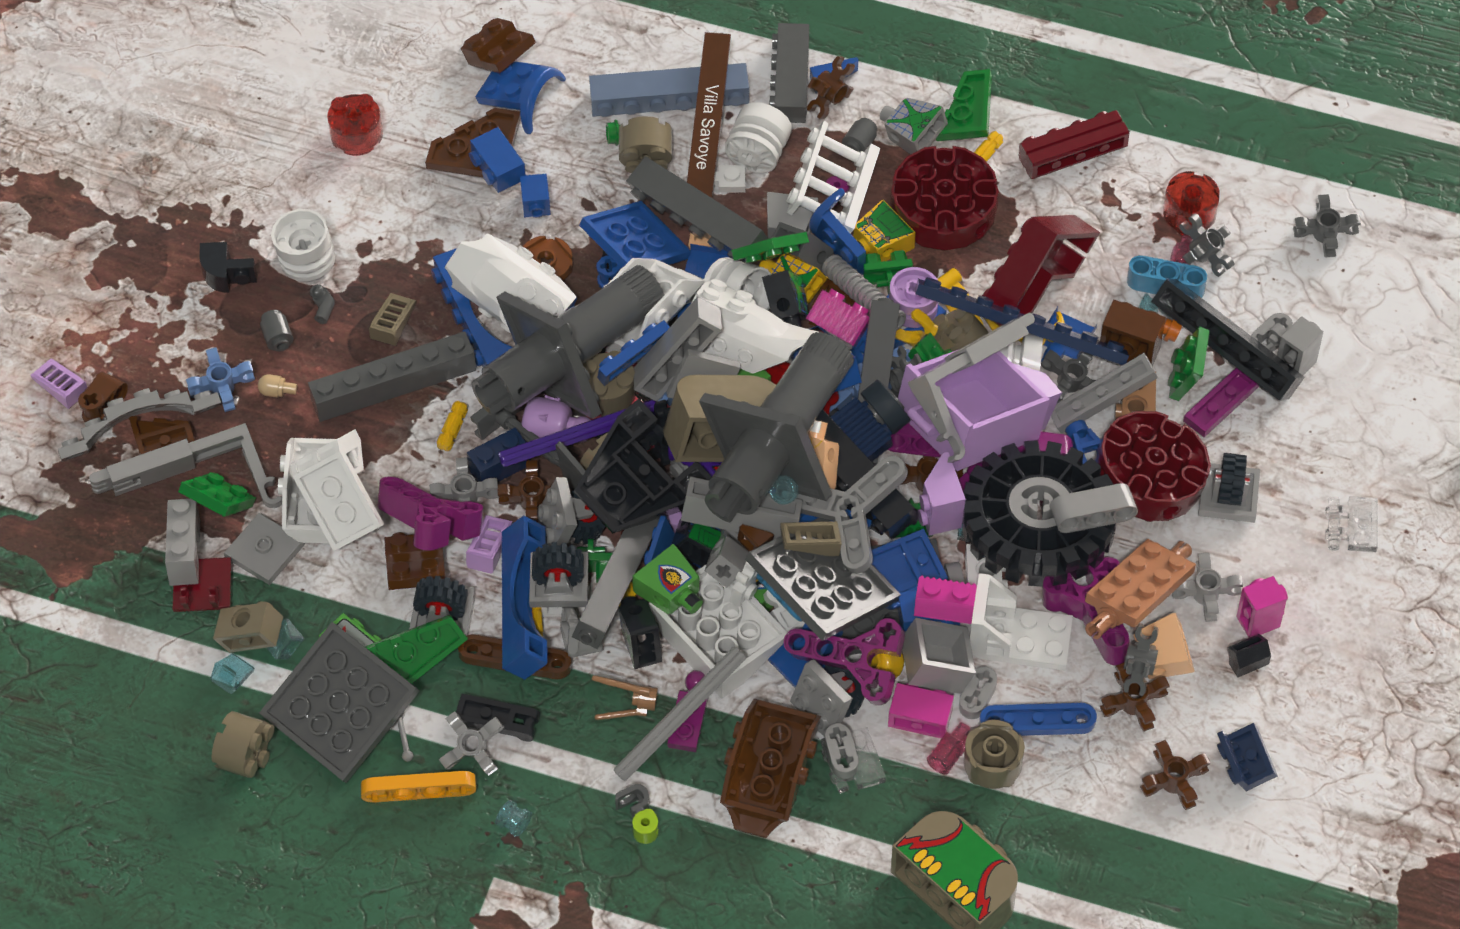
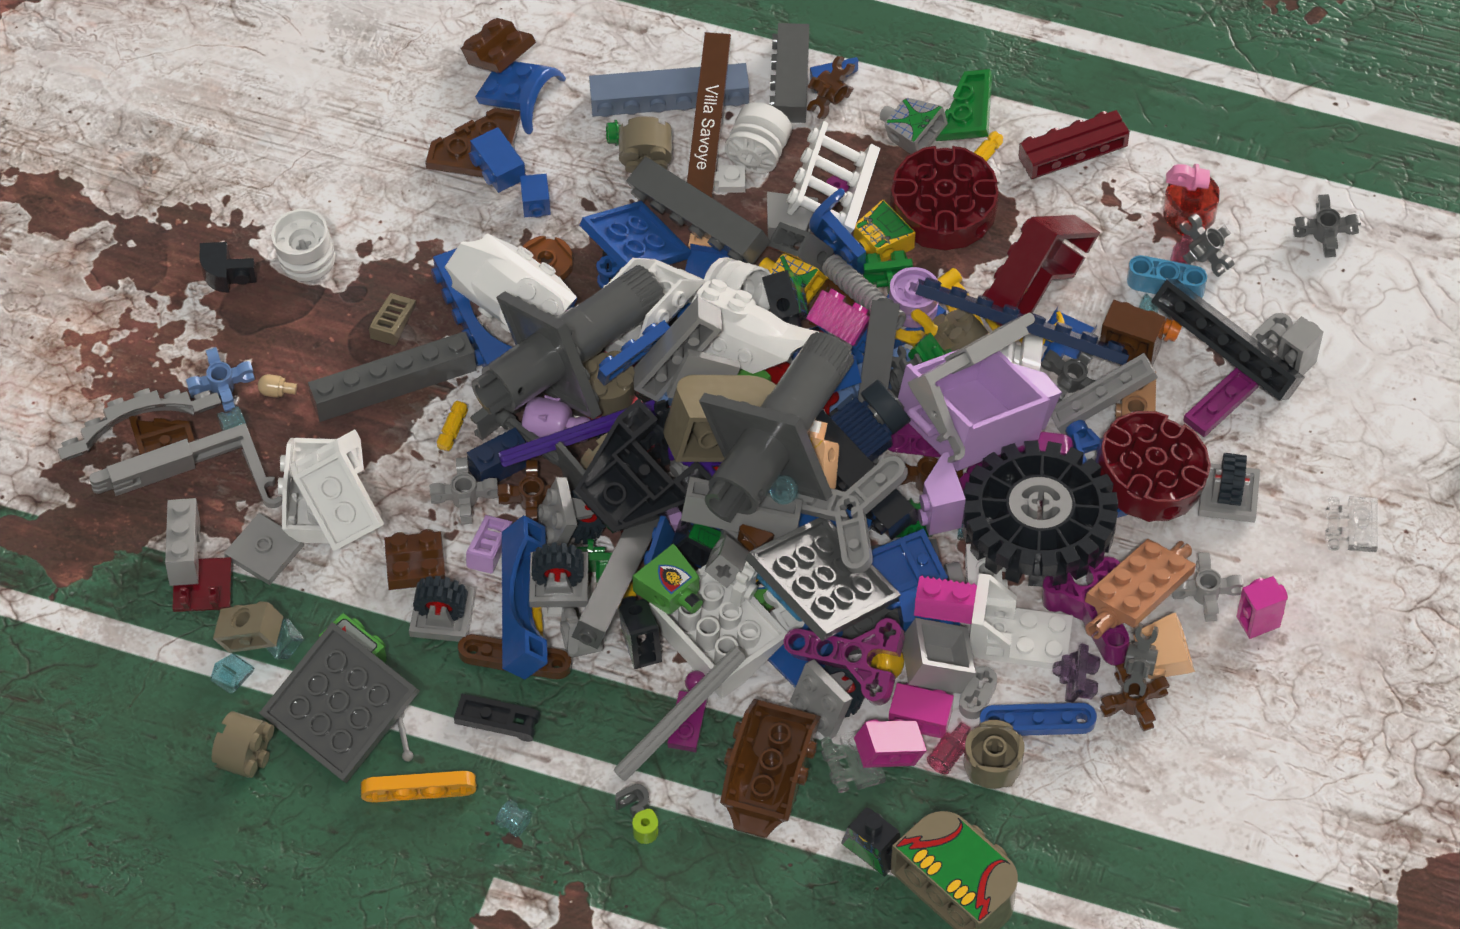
lavender slope [31,358,87,409] -> none
reddish brown piece [78,372,128,422] -> none
green plate [178,472,256,517] -> none
dark grey brick [260,310,294,352] -> none
dark grey arm [310,284,335,324] -> none
clear red brick [327,94,383,156] -> none
green wing [365,615,468,684] -> none
magenta beam [377,476,483,550] -> none
light grey pin [439,711,504,776] -> none
medium nougat plant [592,675,658,720] -> none
green plate [731,232,809,264] -> none
dark tan slope [780,521,842,556] -> none
light grey beam [825,723,858,779] -> none
dark grey brick [842,118,877,152] -> none
light grey beam [1050,483,1138,533] -> none
reddish brown pin [1140,740,1210,810] -> none
green plate [1168,326,1209,401] -> none
dark blue bracket [1217,723,1278,791] -> none
black piece [1228,634,1271,678] -> none
none -> clear light blue wheel [217,406,247,431]
none -> black torso [841,807,901,877]
none -> brick [854,719,927,768]
none -> clear purple hips [1052,643,1101,703]
none -> bright pink piece [1166,164,1210,191]

